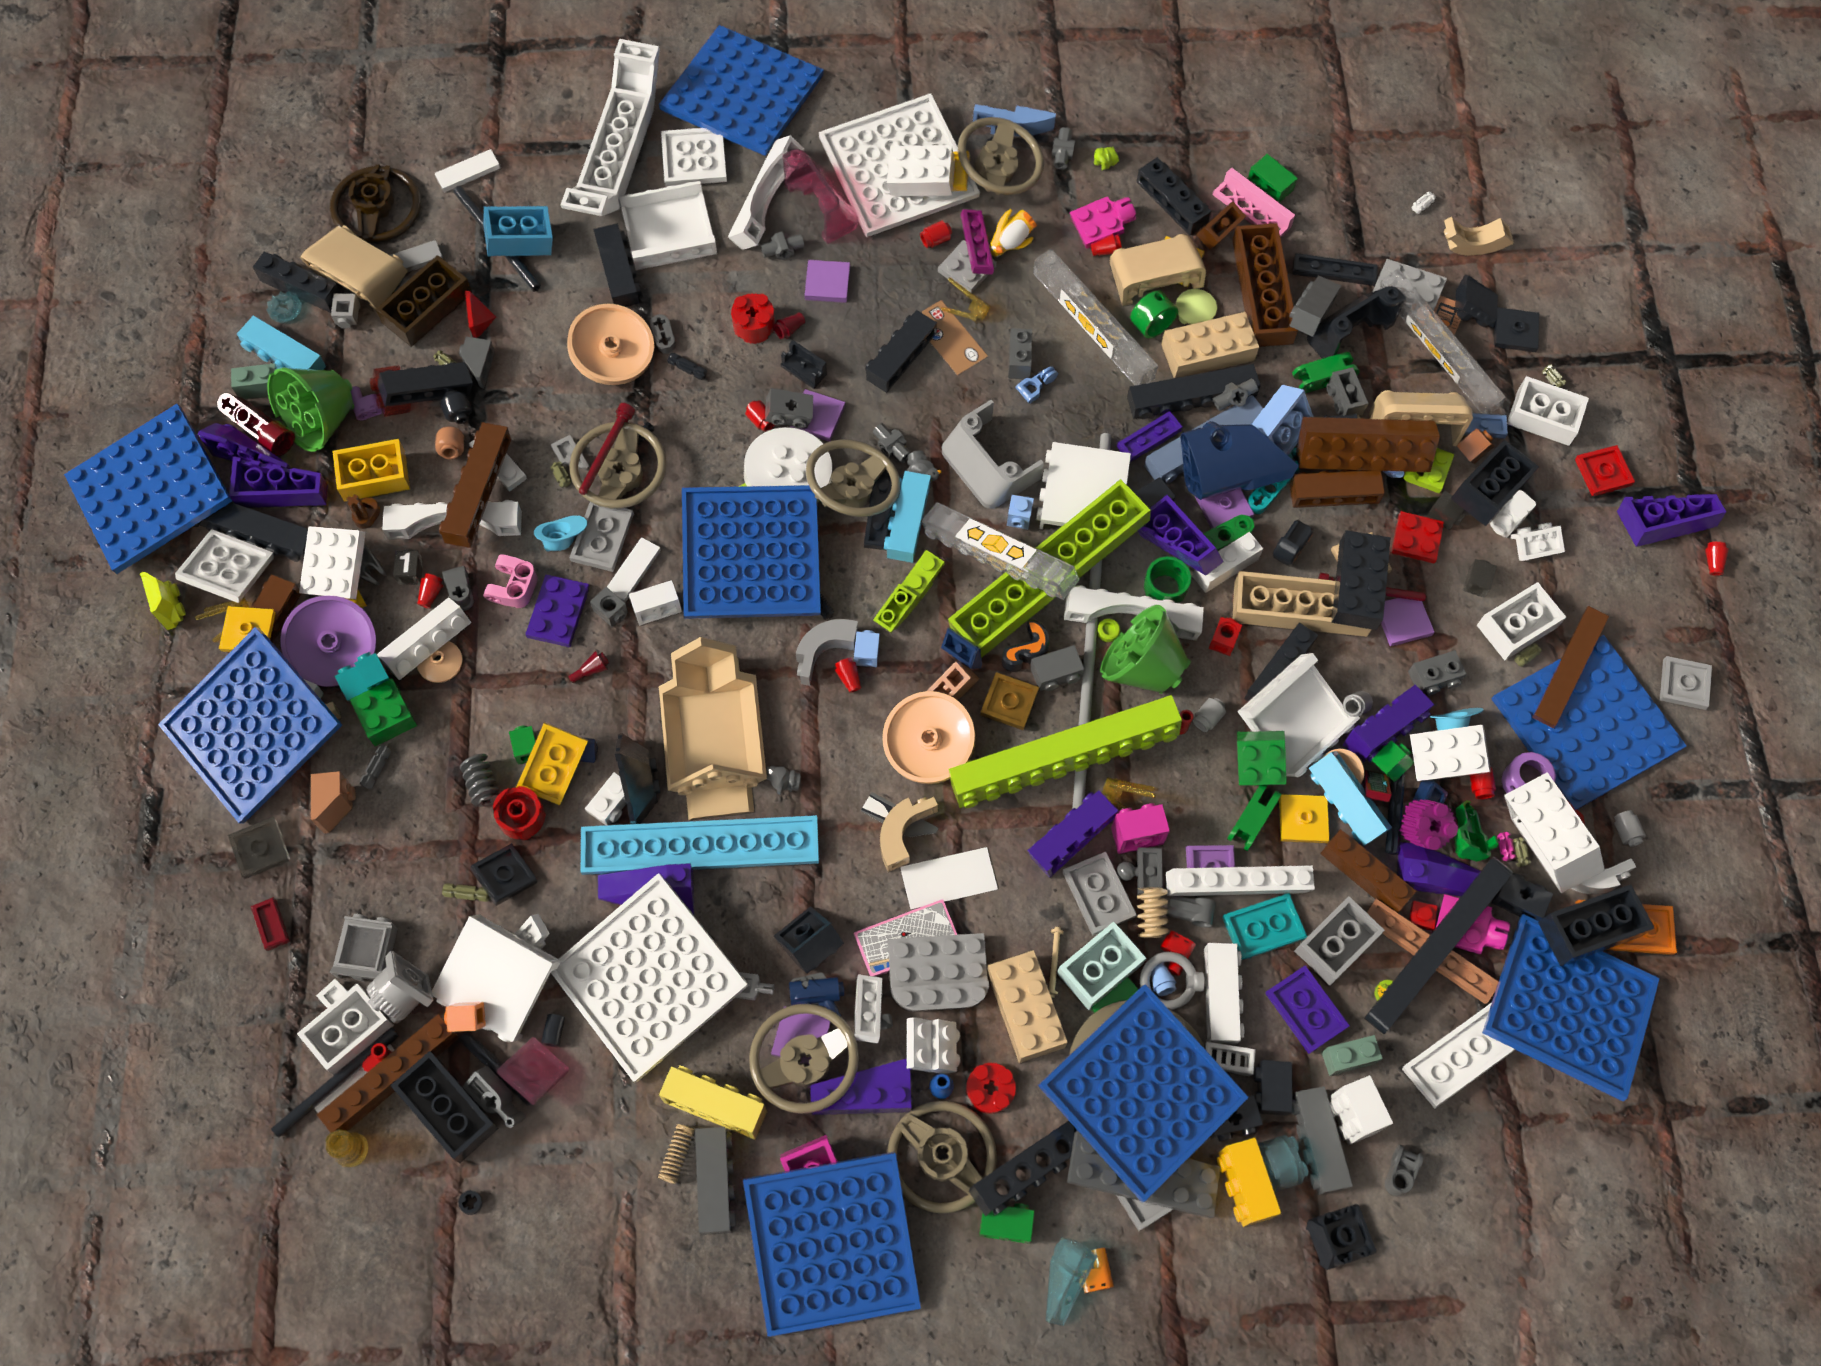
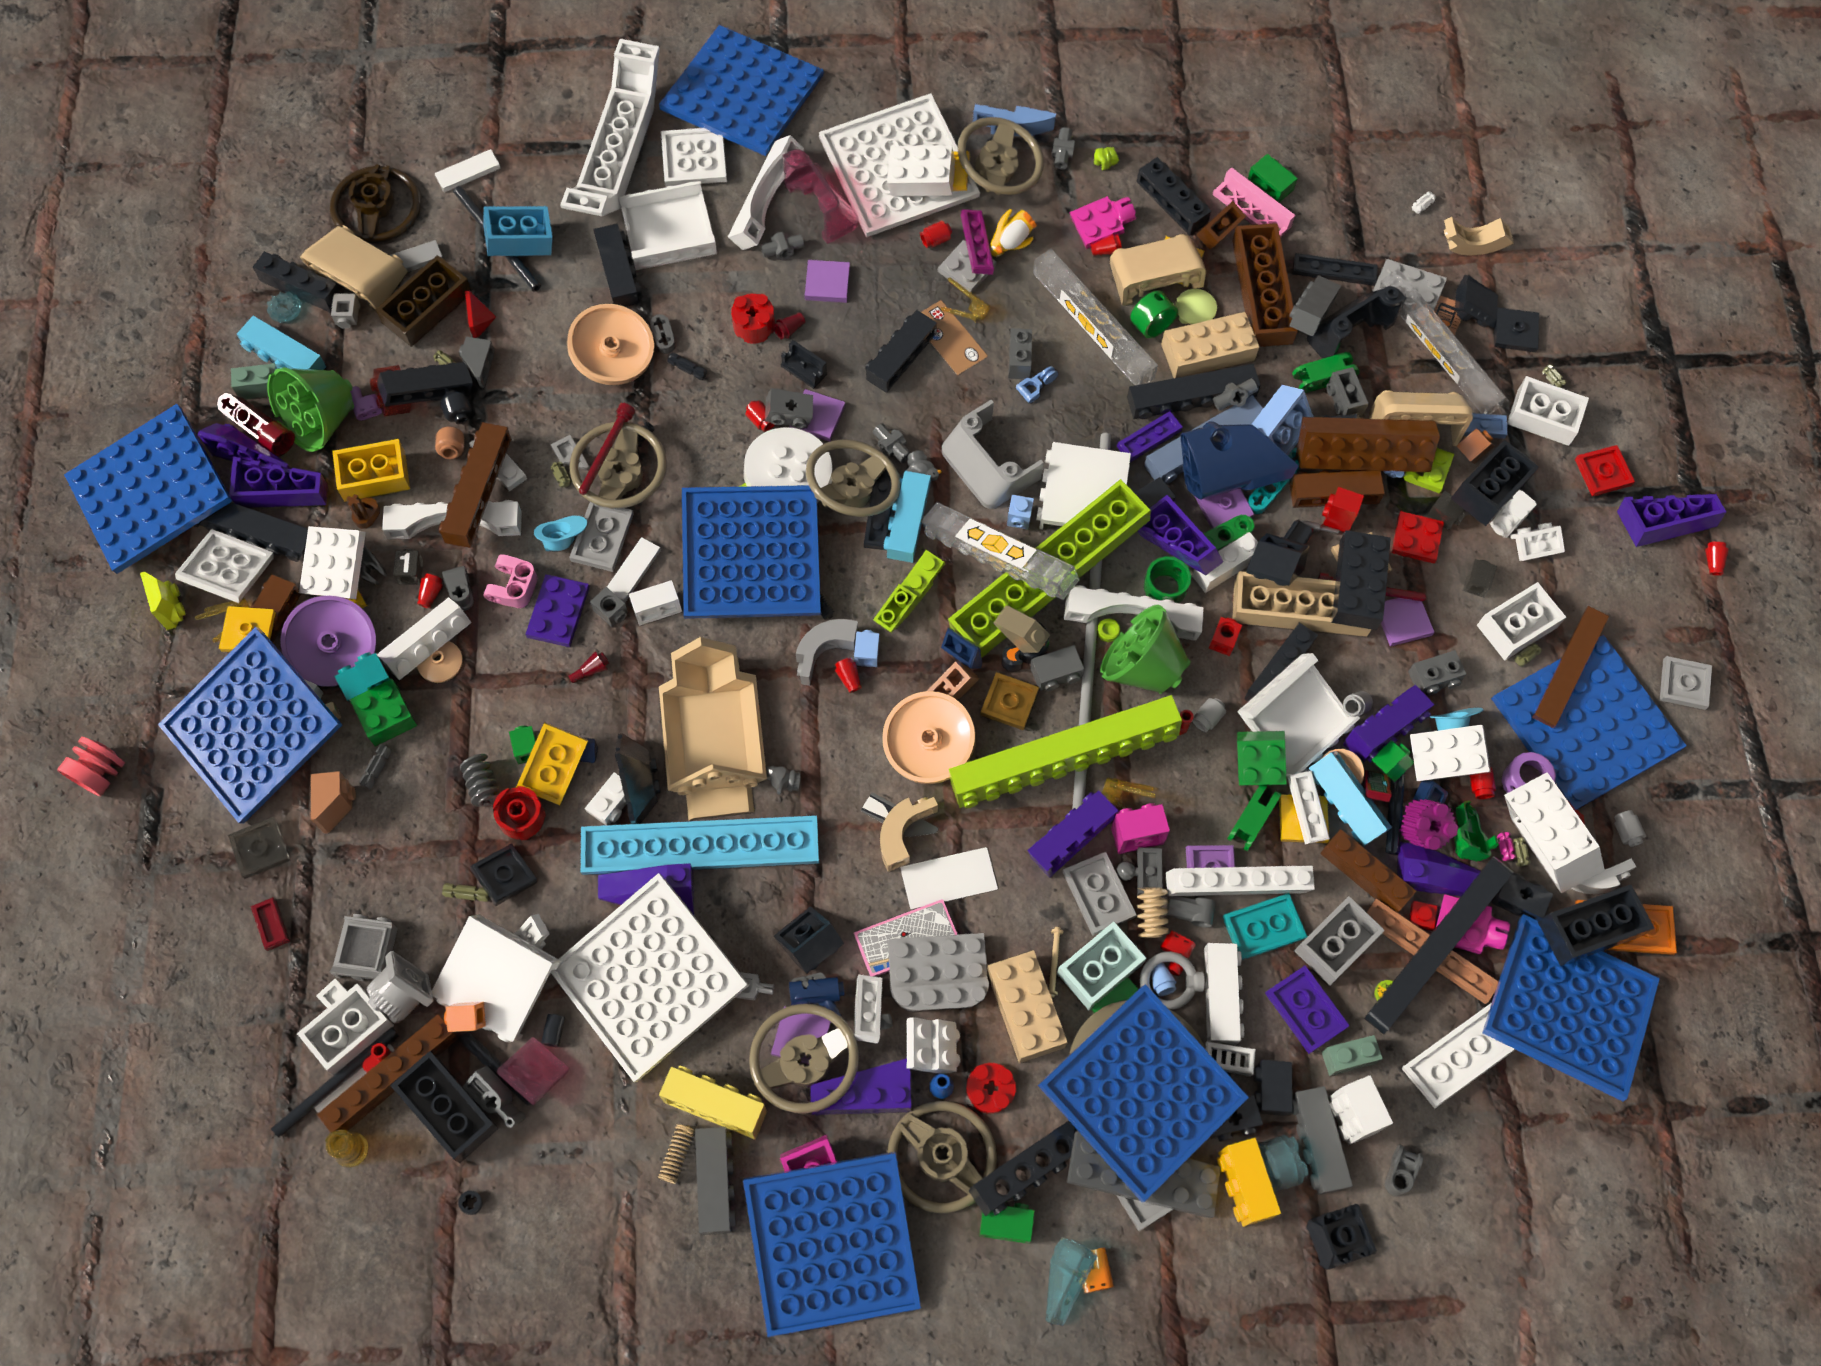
none -> coral wheel [57,736,125,797]
none -> dark tan slope [993,606,1050,653]
none -> black slope [1246,533,1309,586]
none -> white tile [1287,771,1330,845]
none -> flat silver piece [1301,520,1339,534]
none -> red brick [1321,487,1364,532]

